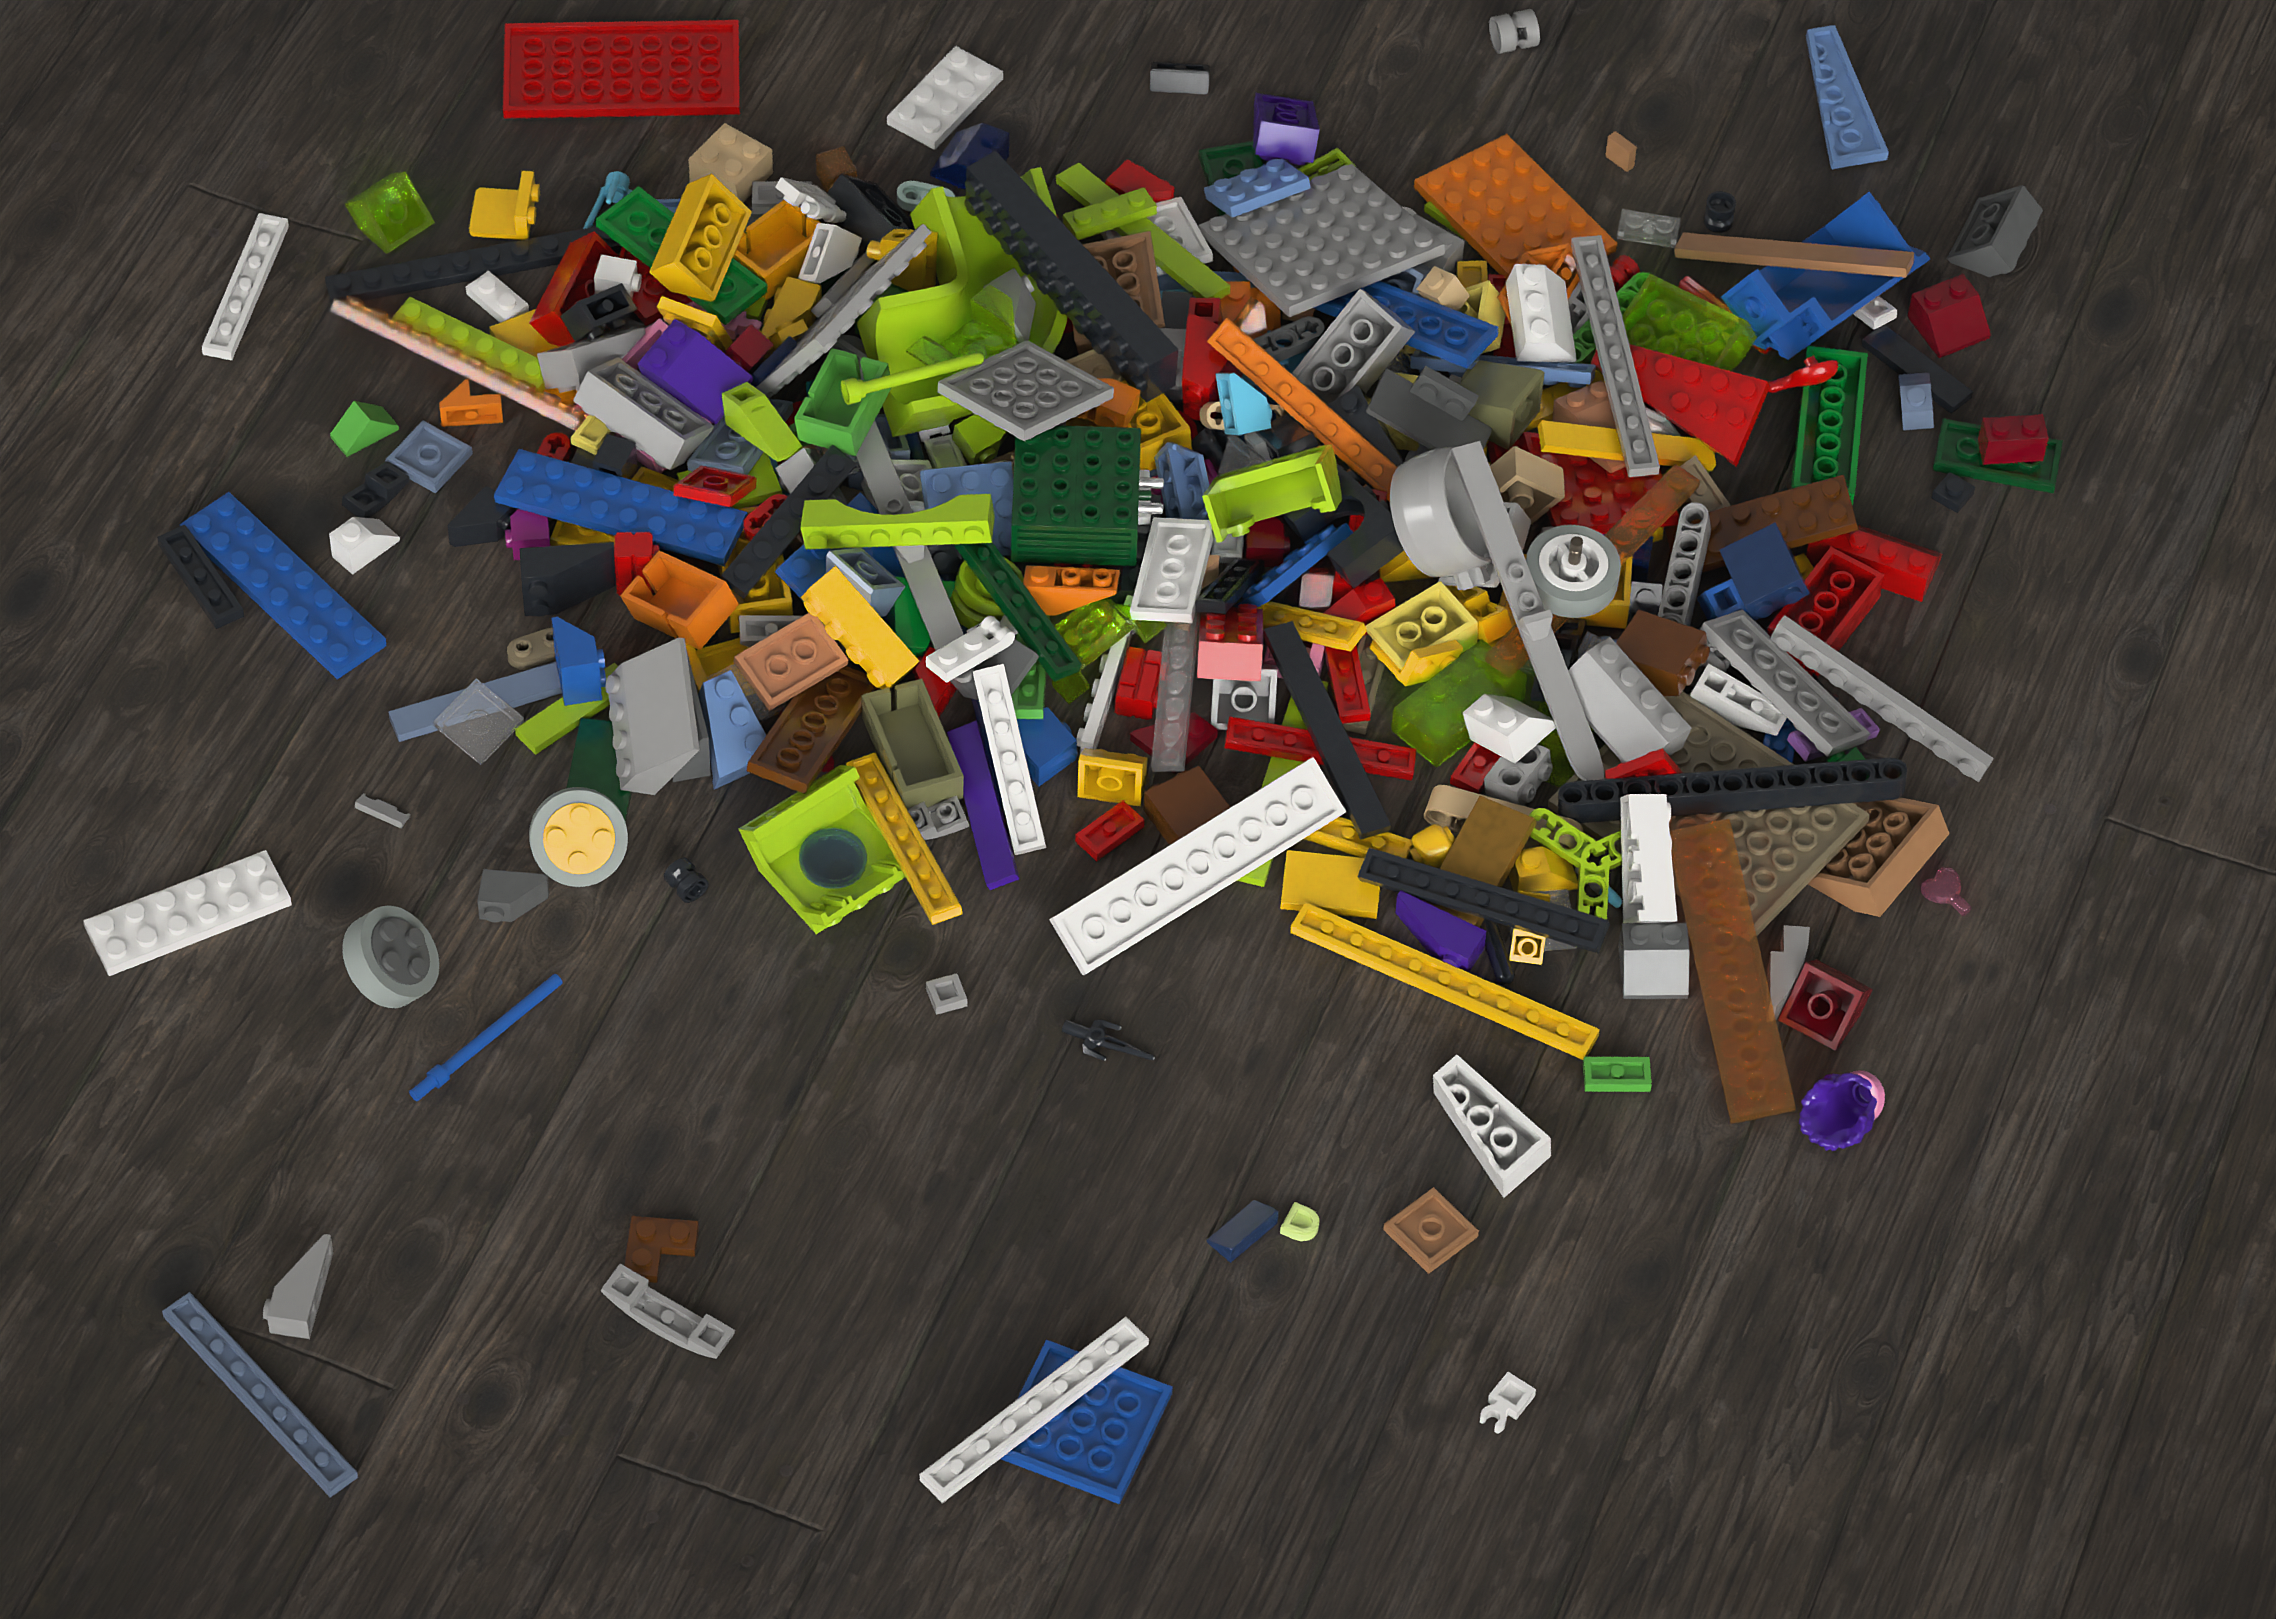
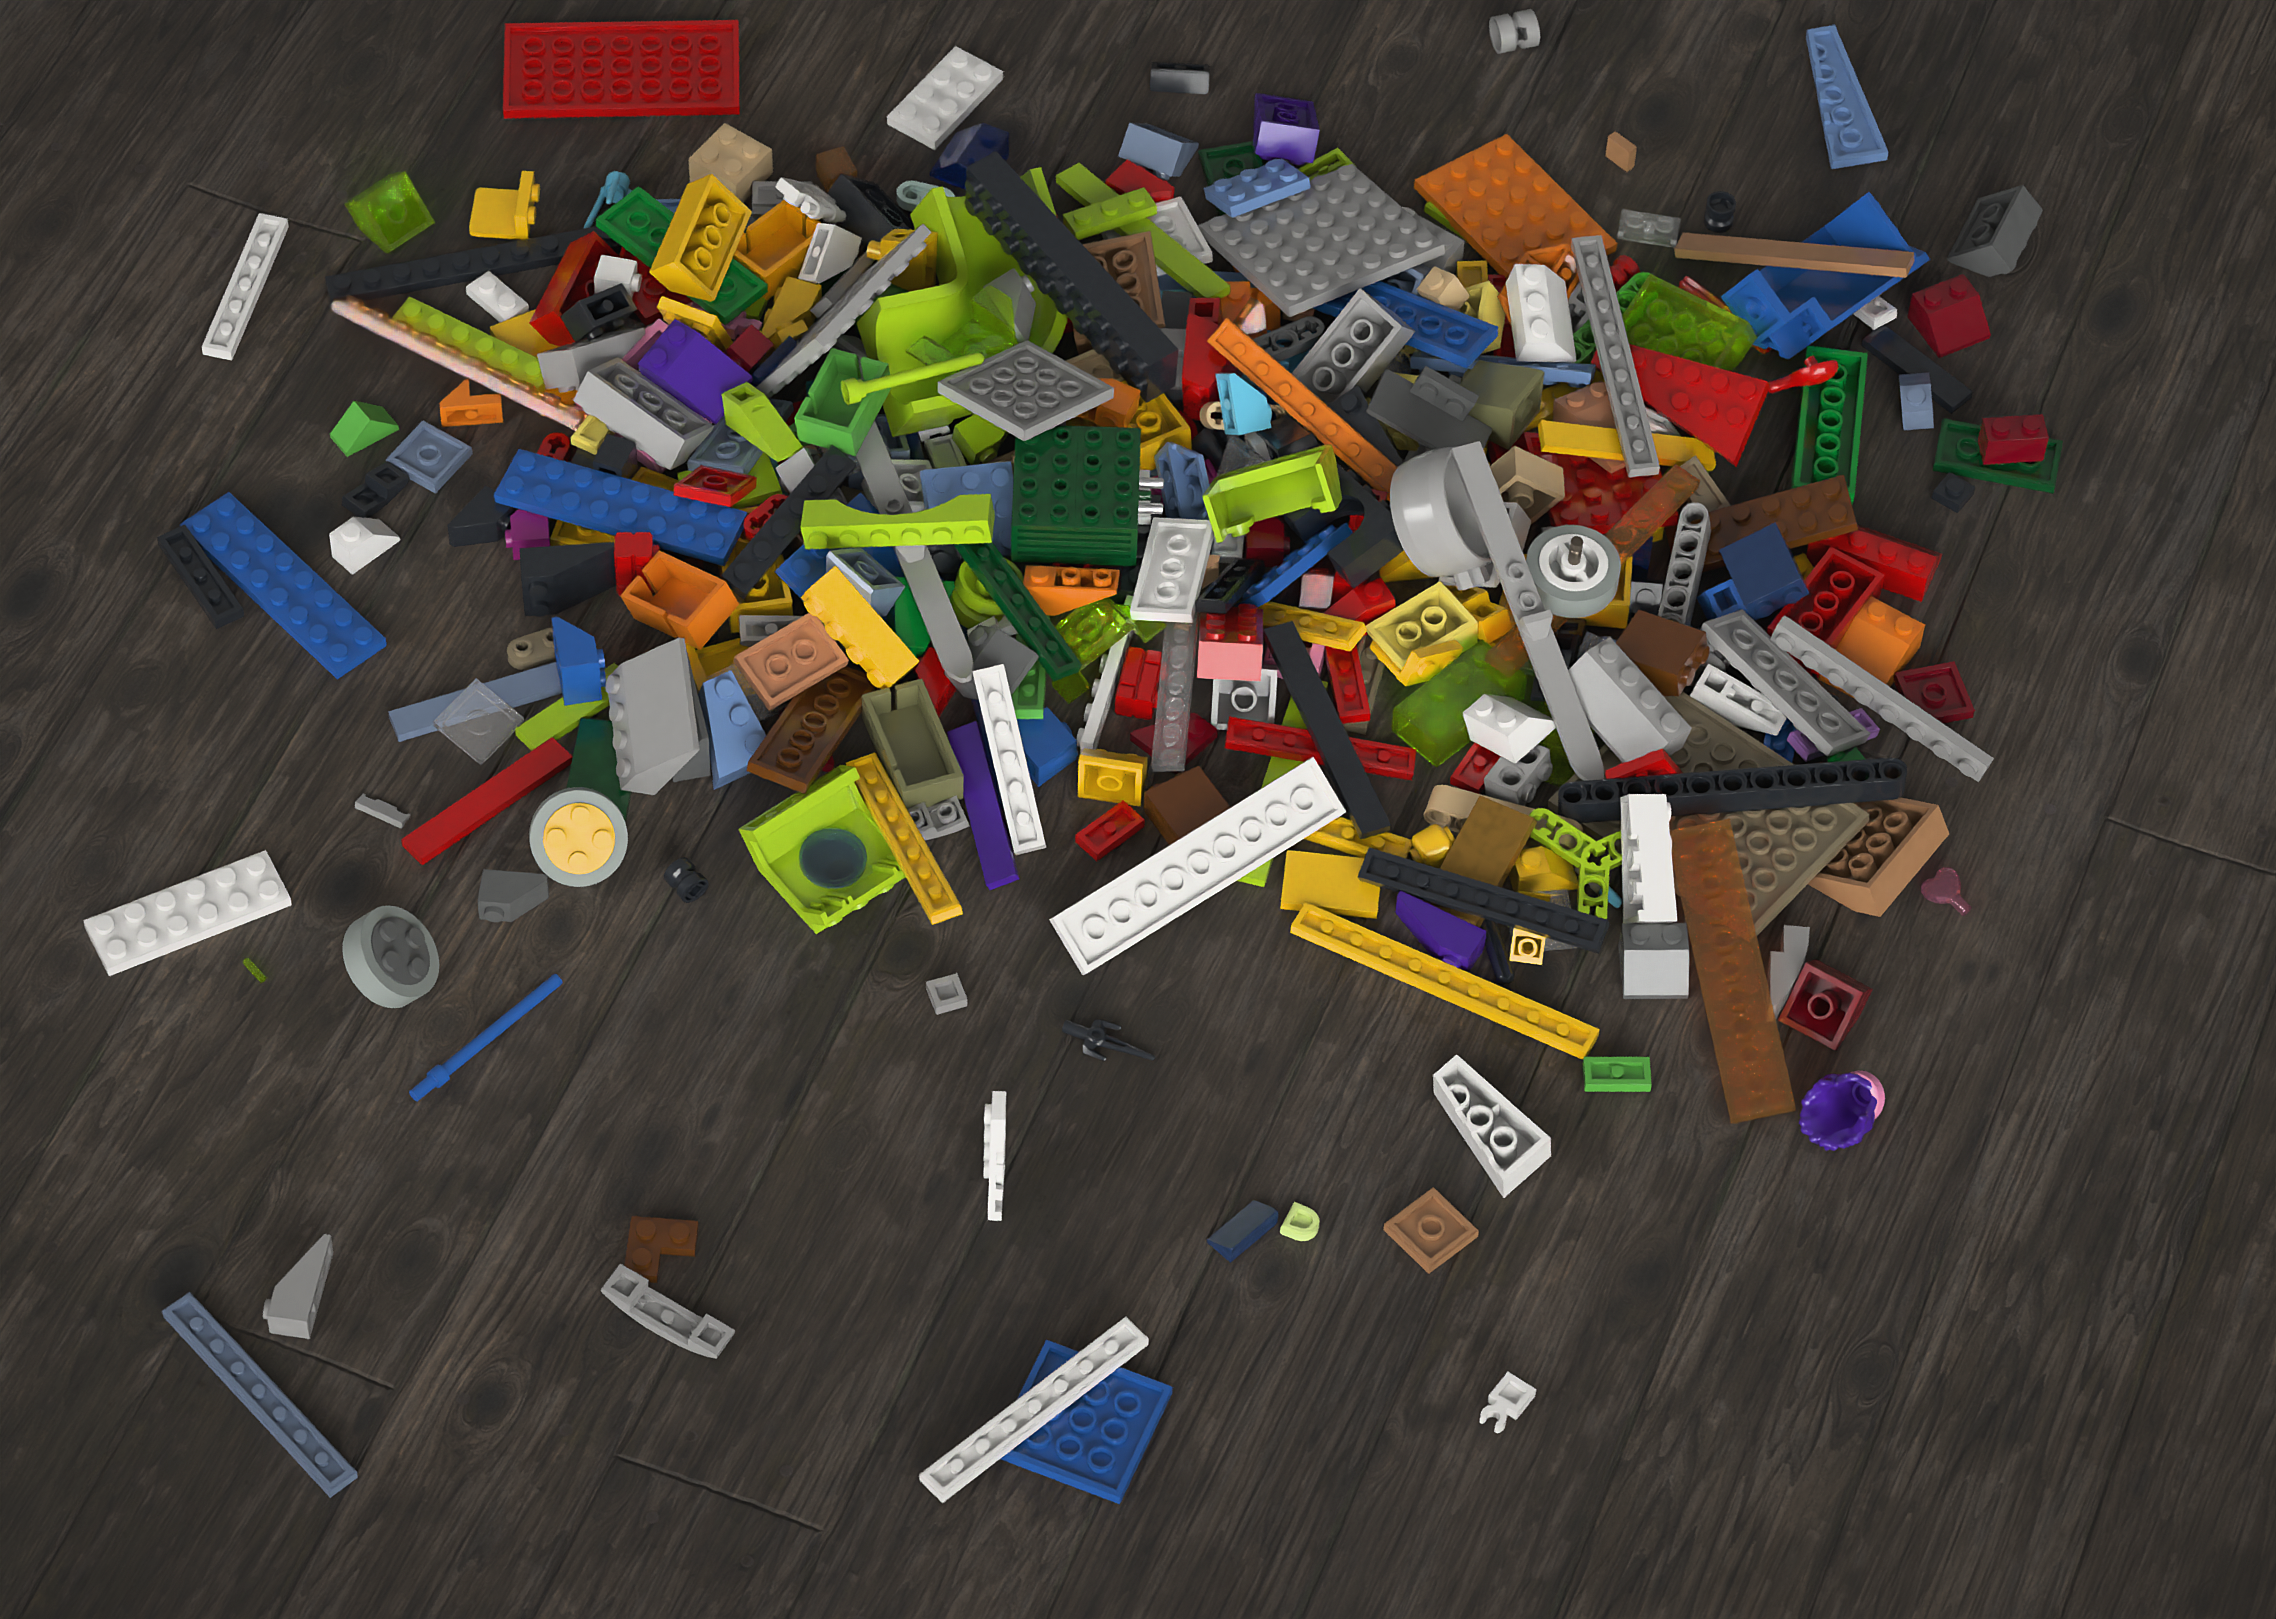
white plate [926,616,1015,683] -> none
none -> clear neon green piece [242,958,267,983]
none -> red tile [401,737,573,865]
none -> white wing [984,1091,1006,1221]
none -> sand blue slope [1118,123,1199,180]
none -> orange slope [1819,596,1925,699]
none -> dark red plate [1894,661,1975,723]

